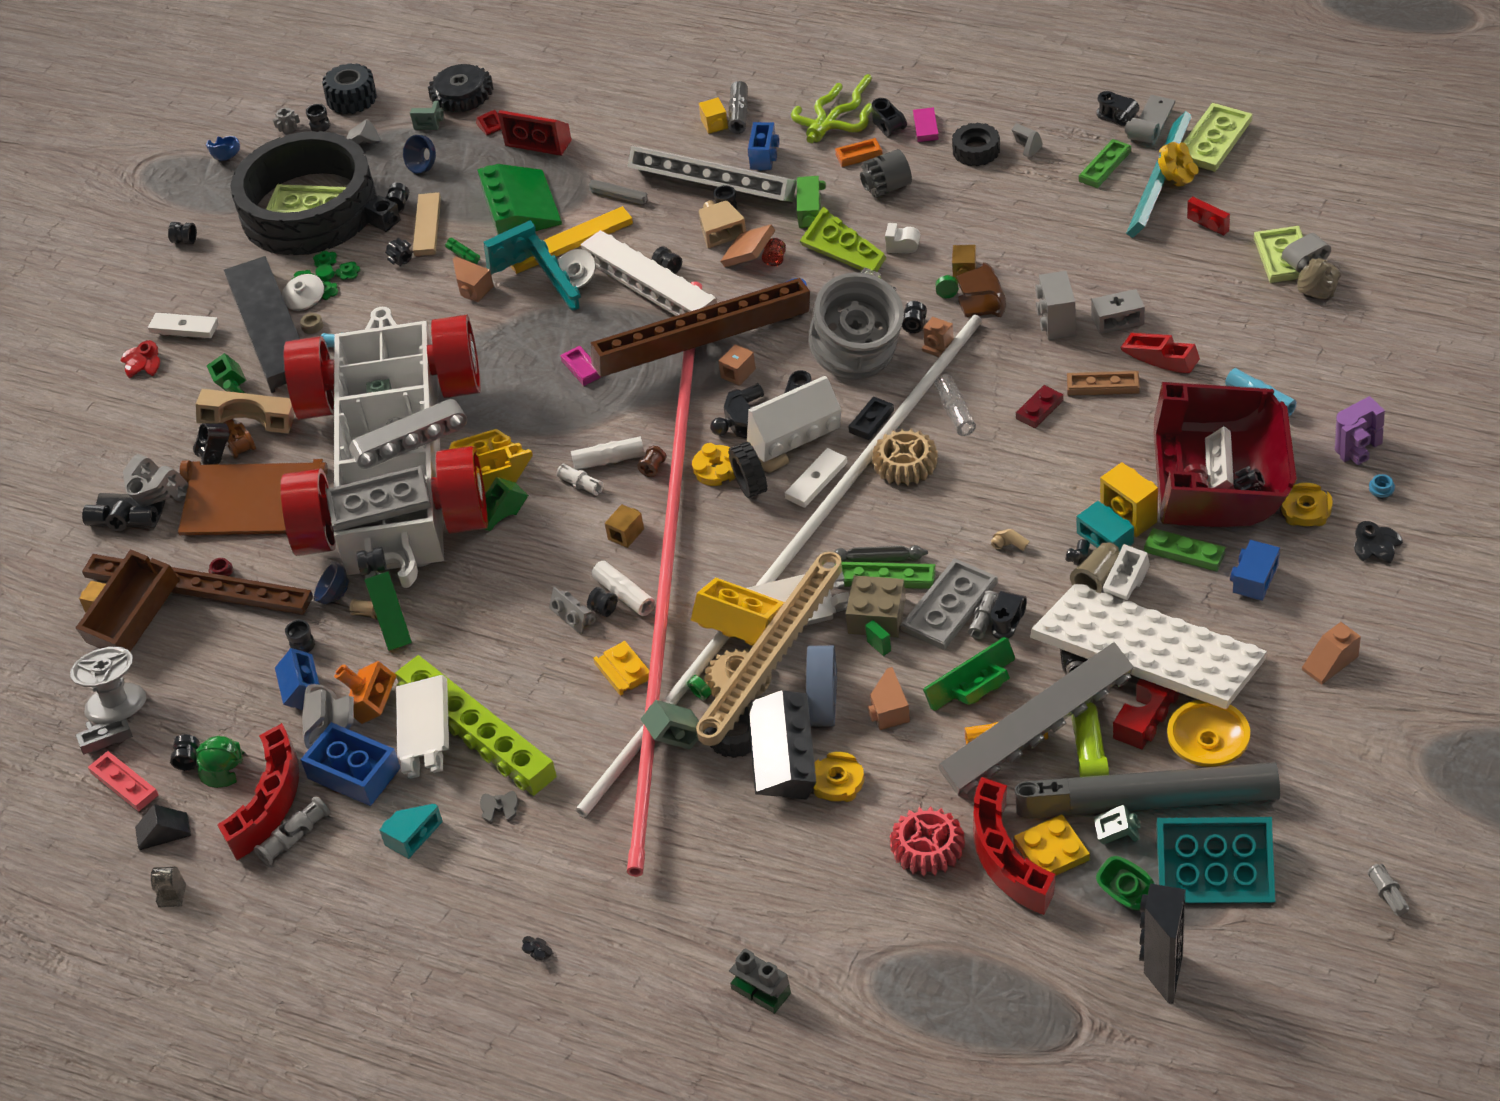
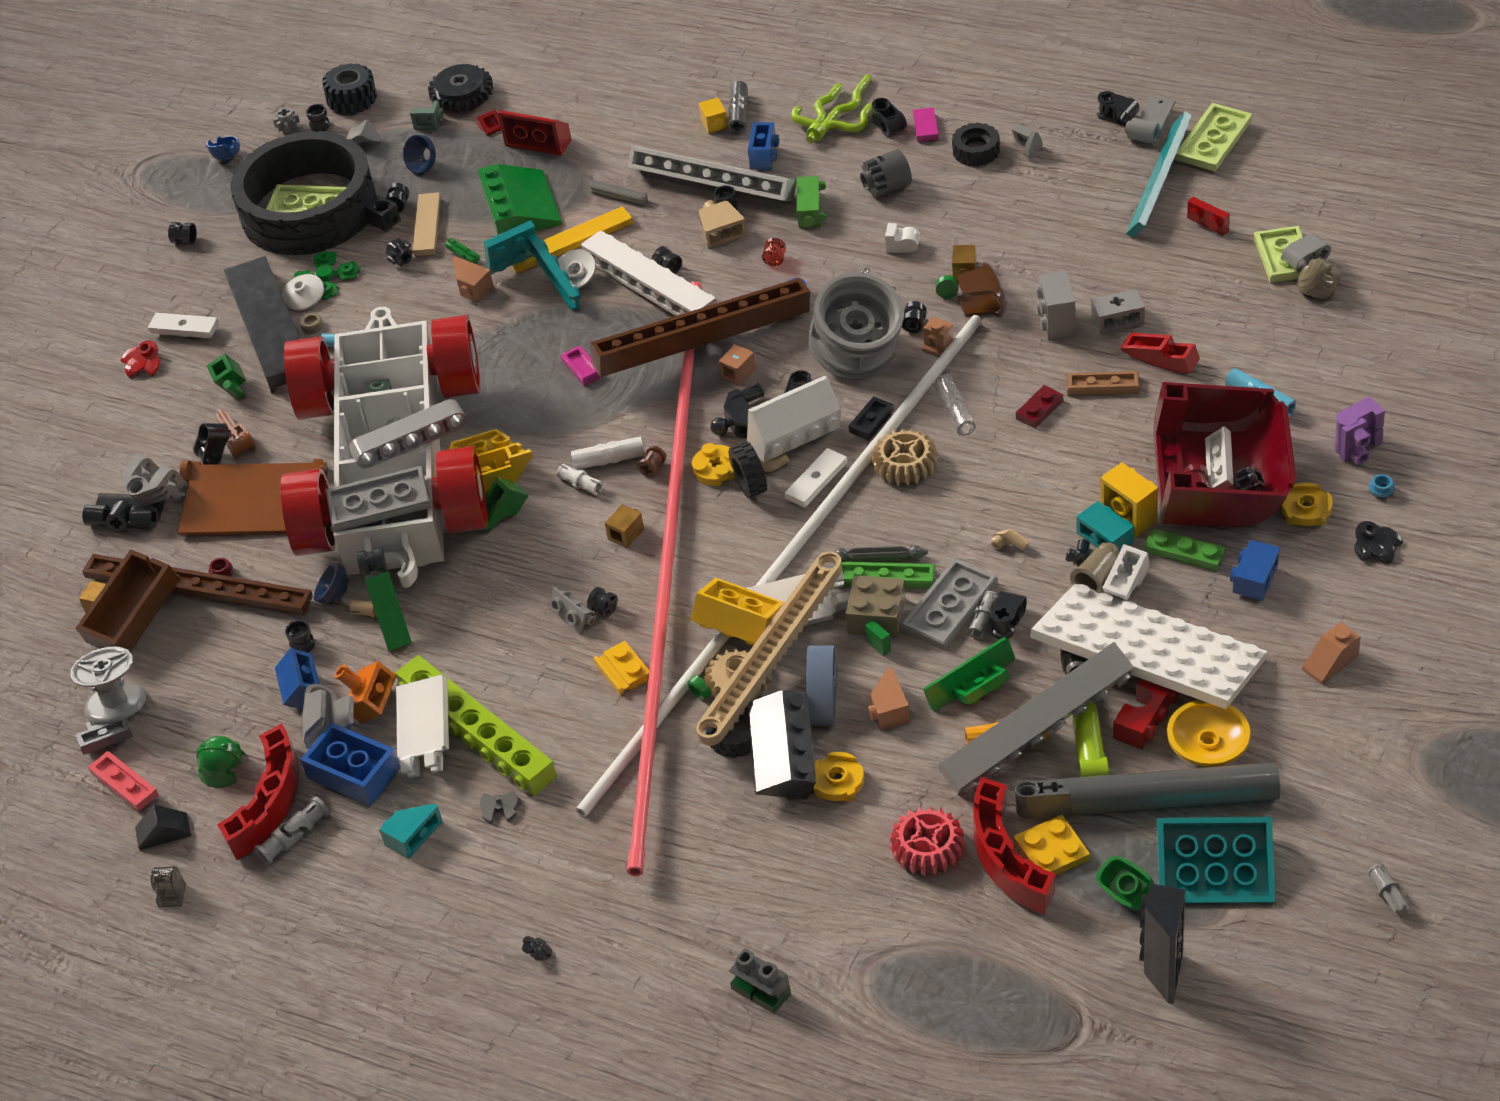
black wheel [170,734,200,771] -> none
tan arch [196,389,294,433] -> none
white axle [592,561,655,616] -> none
sand green brick [641,700,706,750] -> none
nougat tile [720,224,775,267] -> none
lime wing [800,207,886,276] -> none
orange tile [835,138,883,167] -> none
bright green tile [1079,139,1131,189] -> none
sand green bracket [1094,805,1141,845] -> none
yellow plate [1158,142,1199,187] -> none

